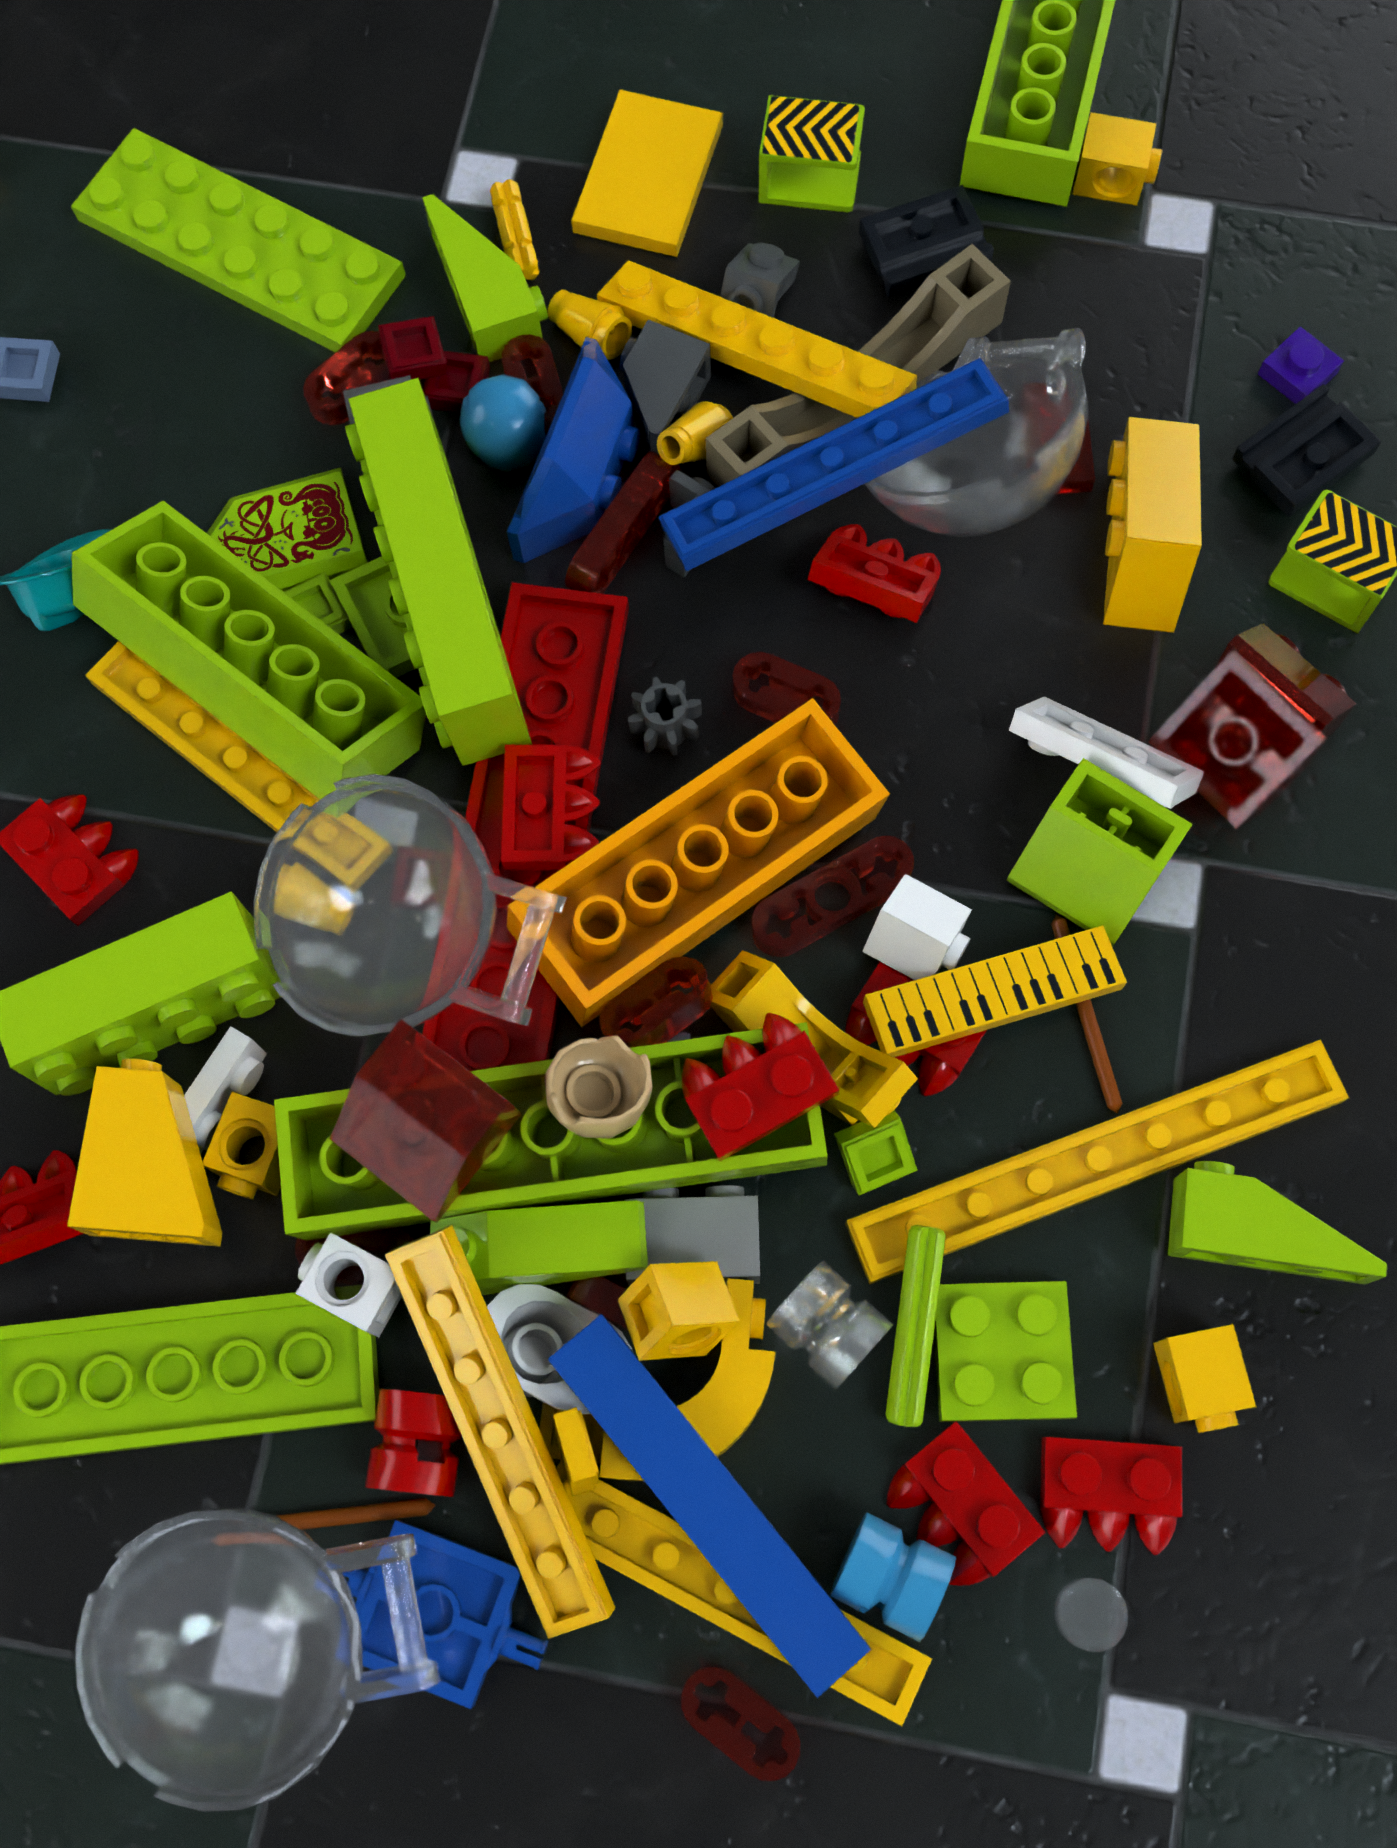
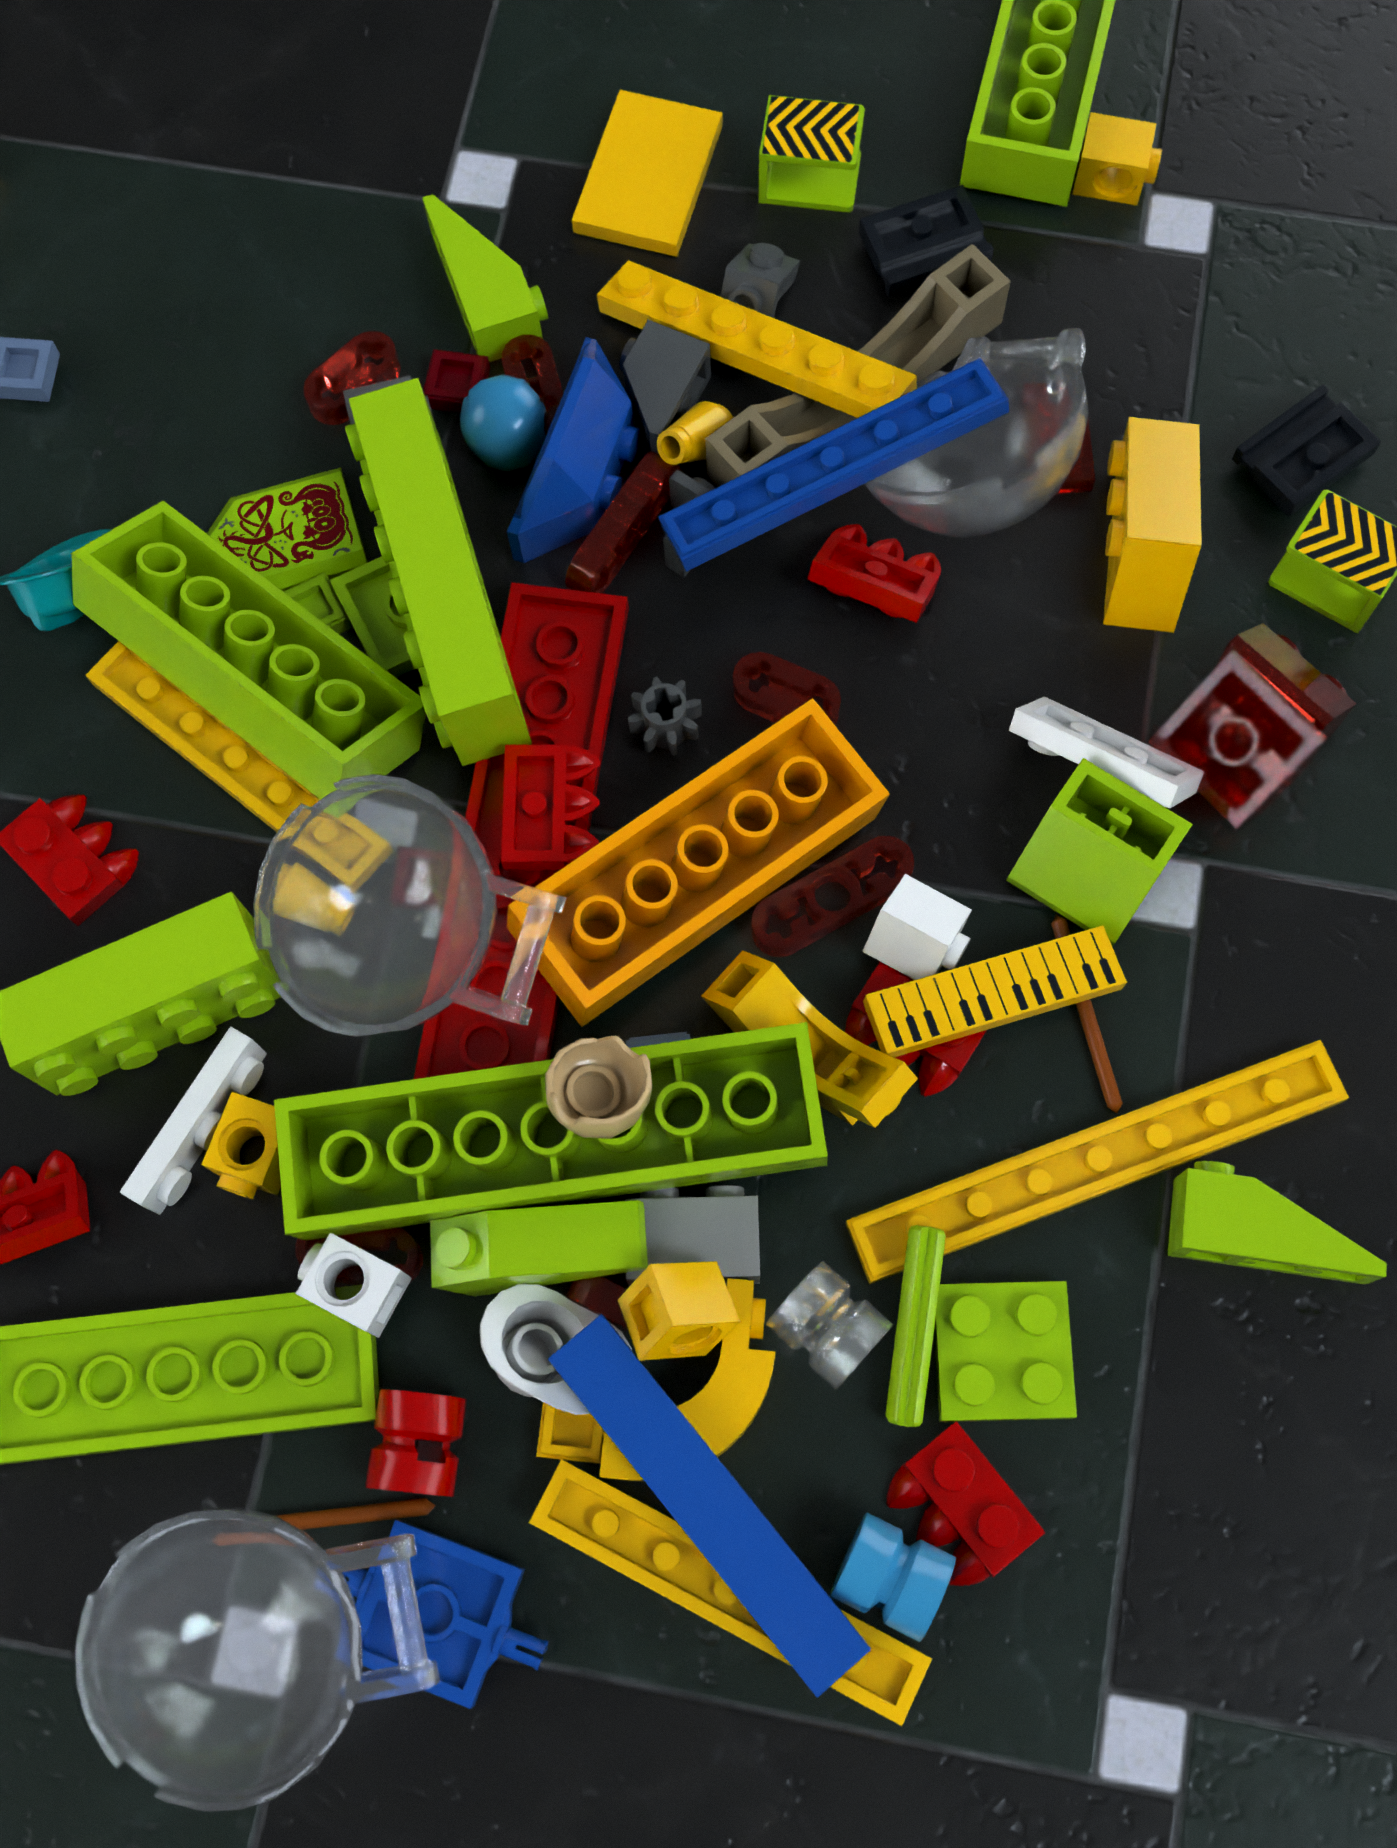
yellow slope [67,1059,222,1247] -> none
lime plate [71,128,406,358] -> none
clear red slope [330,1019,522,1223] -> none
dark red tile [378,316,447,380] -> none
yellow tile [385,1225,616,1639] -> none
yellow axle [490,179,539,280] -> none
yellow cone [547,290,632,360] -> none
yellow tile [553,1407,599,1496] -> none
clear red beam [599,956,713,1048] -> none
red plate [681,1013,839,1162] -> none
clear red beam [681,1664,800,1781] -> none
lime tile [834,1110,918,1196] -> none
red plate [1040,1437,1182,1555] -> none
clear tile [1054,1577,1128,1652] -> none
yellow brick [1153,1324,1256,1433] -> none
dark purple plate [1258,326,1344,404] -> none

